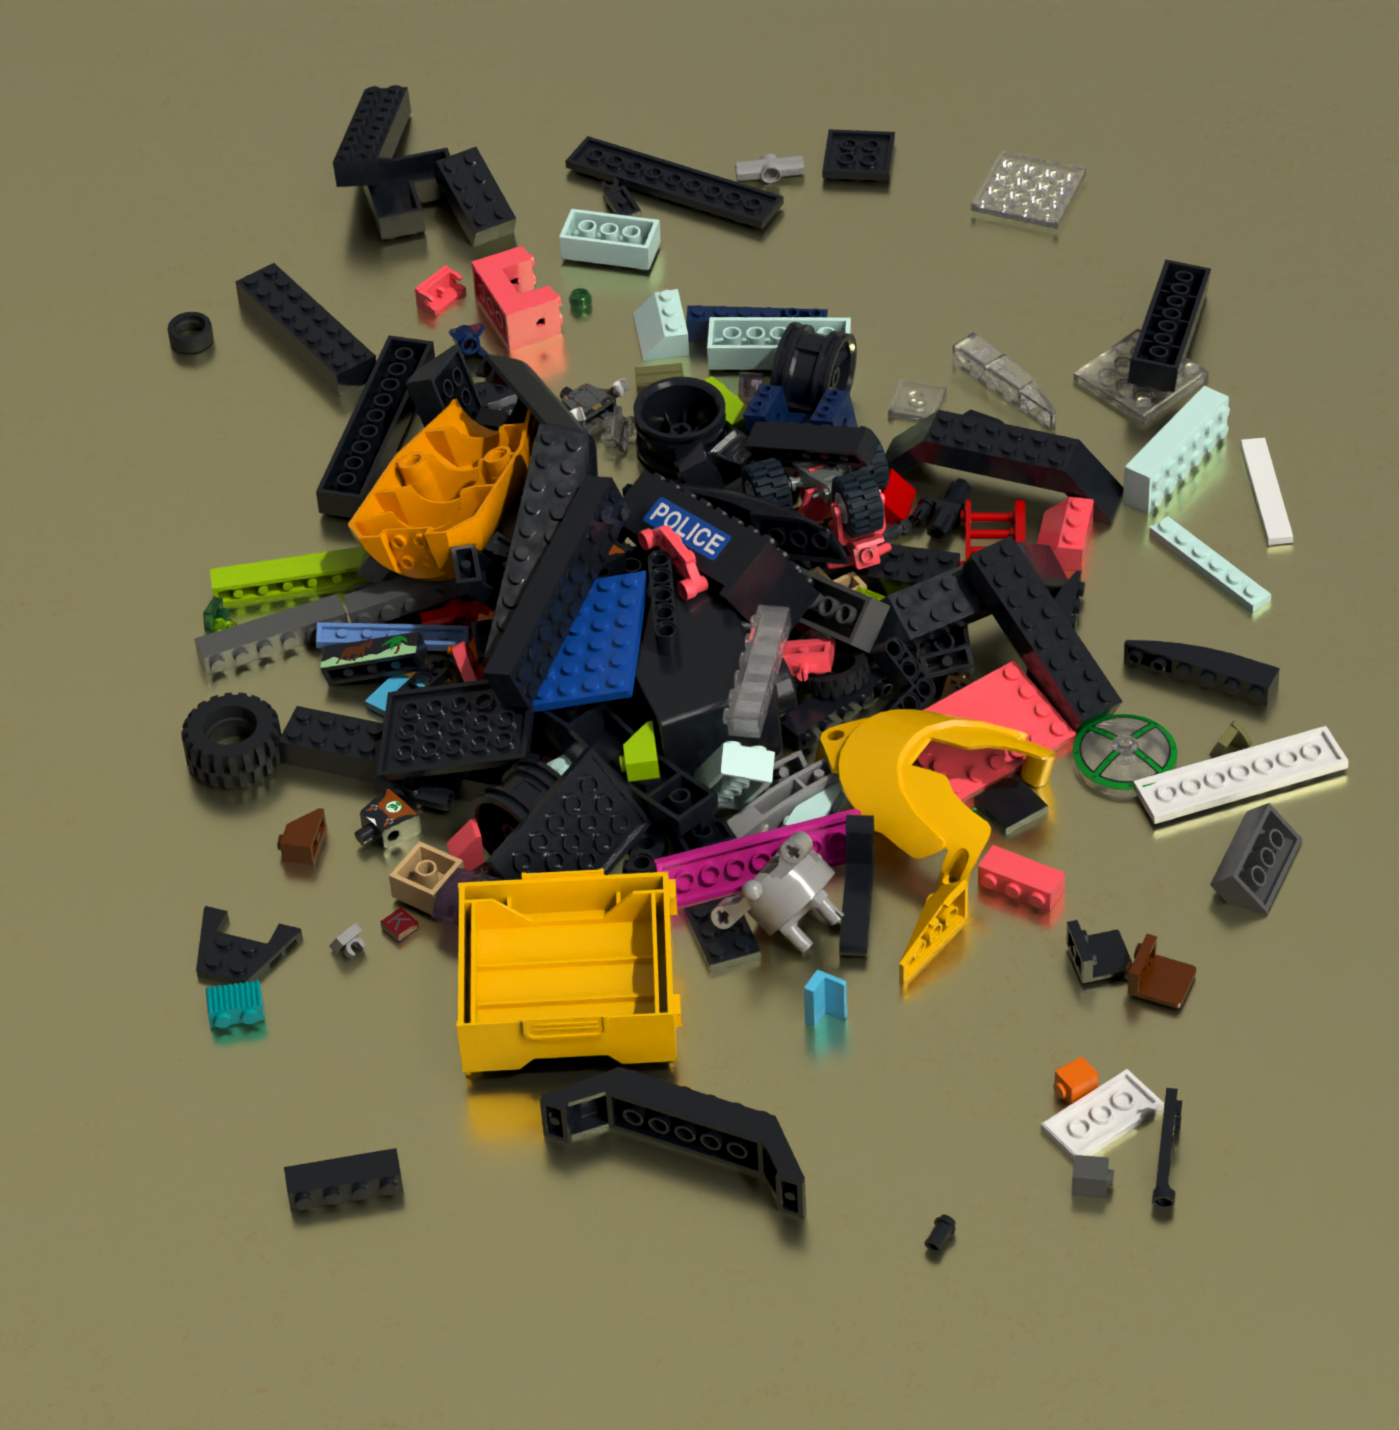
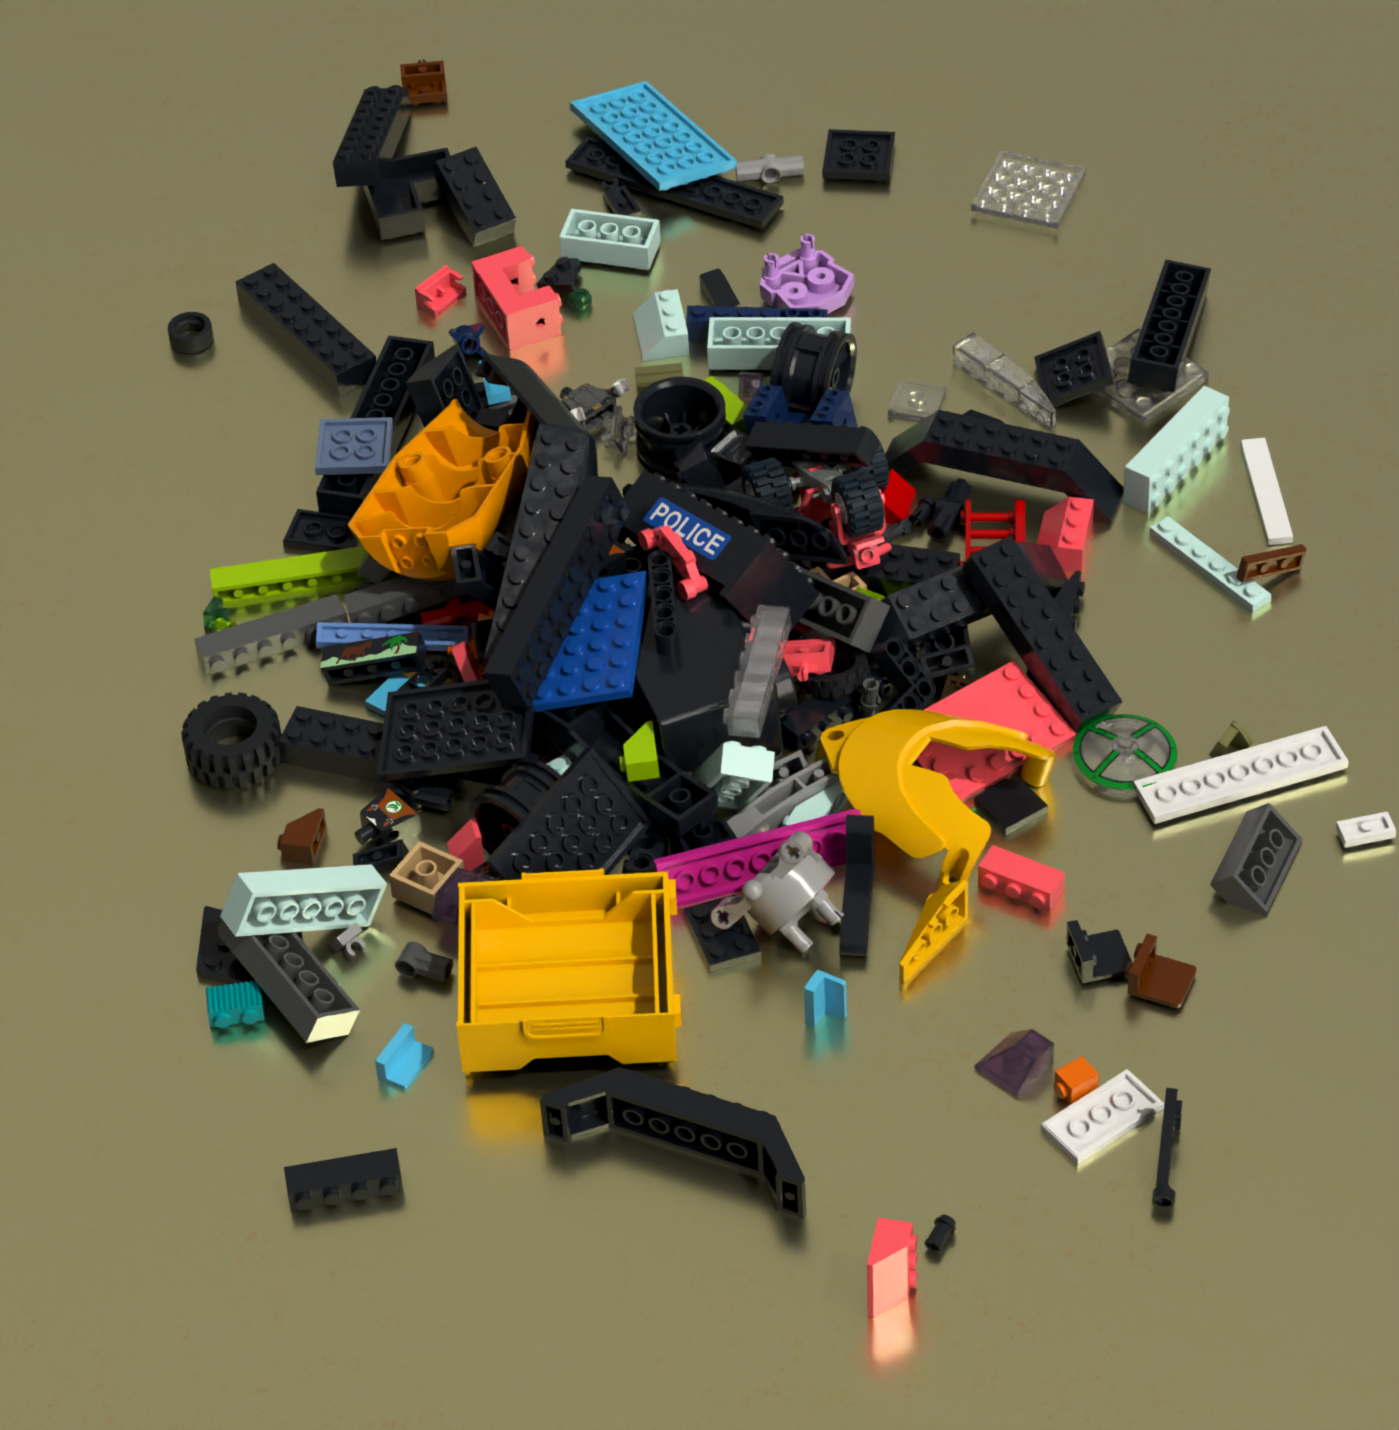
dark red tile [380,907,419,942] -> none
dark grey brick [1072,1155,1114,1198] -> none
black slope [1124,640,1280,706] -> none
none -> dark grey brick [218,921,360,1043]
none -> light aqua brick [220,864,387,937]
none -> black tile [283,509,359,553]
none -> sand blue plate [315,417,393,475]
none -> black slope [353,839,409,874]
none -> medium azure panel [375,1023,434,1089]
none -> dark grey piece [395,941,454,982]
none -> reddish brown plate [400,59,447,105]
none -> medium azure panel [479,360,512,405]
none -> black wing [536,257,581,293]
none -> medium azure plate [570,81,737,191]
none -> black slope [699,268,741,307]
none -> lavender brick [760,234,854,314]
none -> dark grey pin [860,678,881,719]
none -> coral slope [867,1217,918,1318]
none -> slope [975,1029,1054,1097]
none -> black plate [1034,331,1114,410]
none -> reddish brown tile [1236,544,1307,582]
none -> white plate [1336,811,1396,848]

